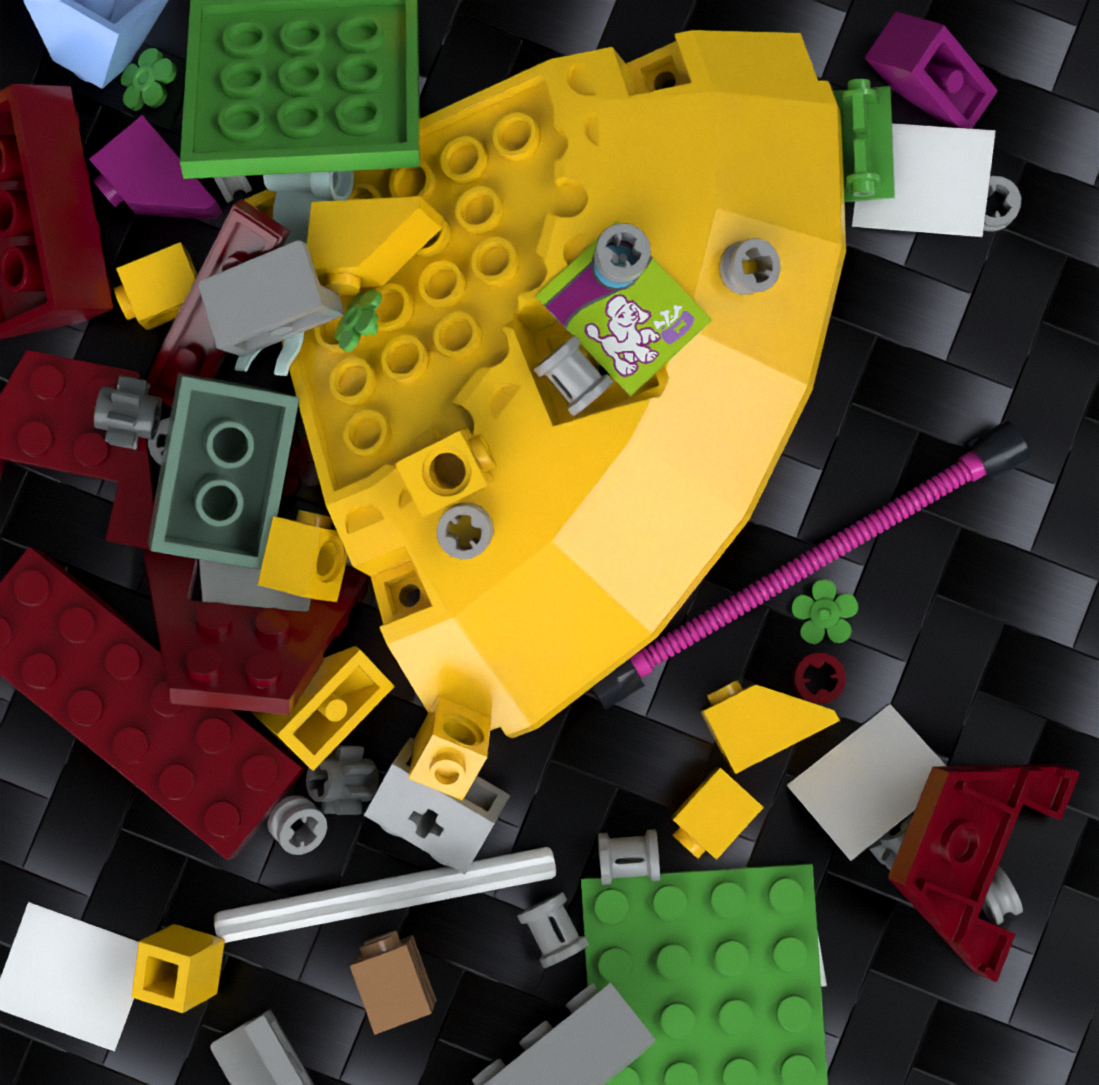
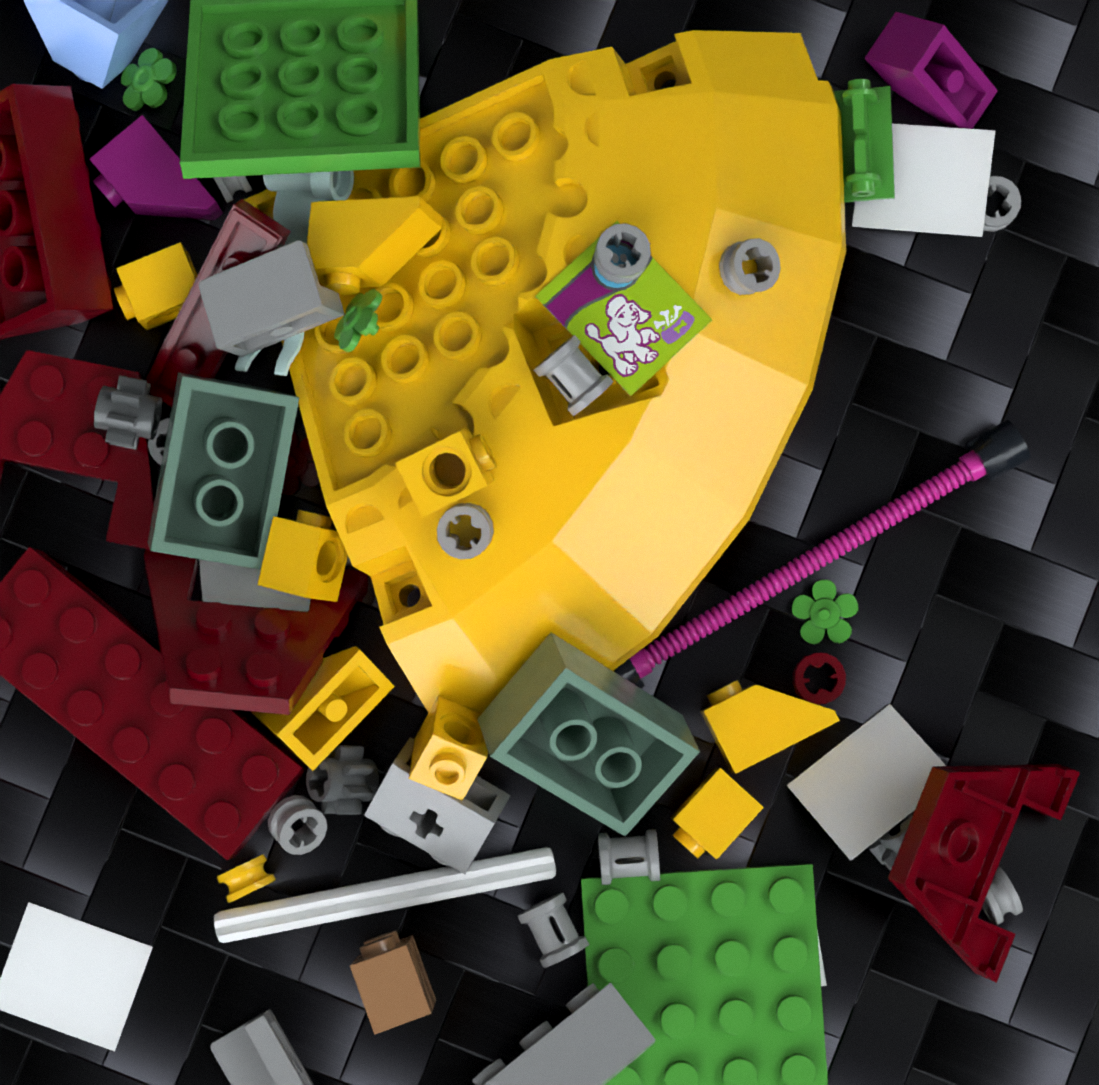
yellow brick [131,924,225,1013] -> none
none -> yellow bush [217,854,276,903]
none -> sand green brick [477,632,700,836]

